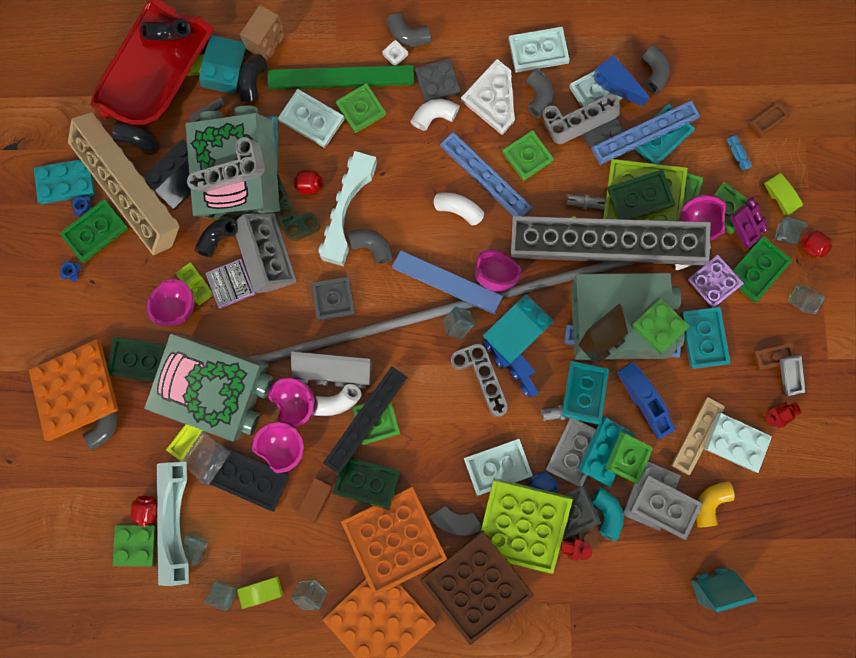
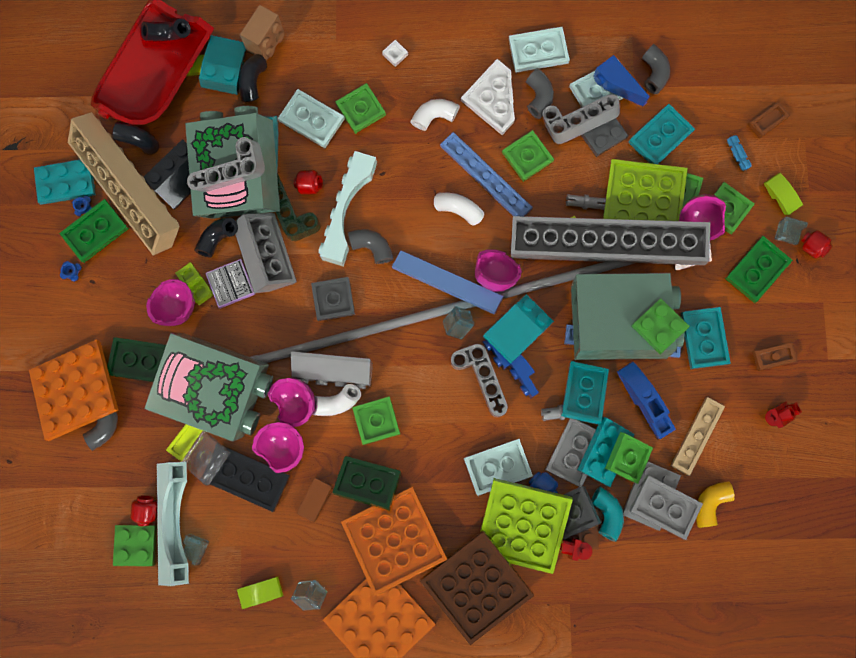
dark grey tile [188,97,225,122] -> none
clear light blue panel [203,581,237,611] -> none
green tile [268,65,414,90] -> none
black plate [323,366,408,475] -> none
dark grey cylinder [386,13,432,47] -> none
dark grey plate [415,58,460,103] -> none
dark grey tile [429,506,482,535] -> none
dark brown slope [578,304,628,363] -> none
medium blue tile [591,100,700,165] -> none
dark green plate [607,169,675,220] -> none
lavender tile [688,255,744,308] -> none
teal slope [691,567,757,613] -> none
light aqua plate [704,413,772,473] -> none
magenta plate [730,197,768,248] -> none
light grey tile [780,354,805,396] -> none
clear light blue panel [788,285,825,314] -> none

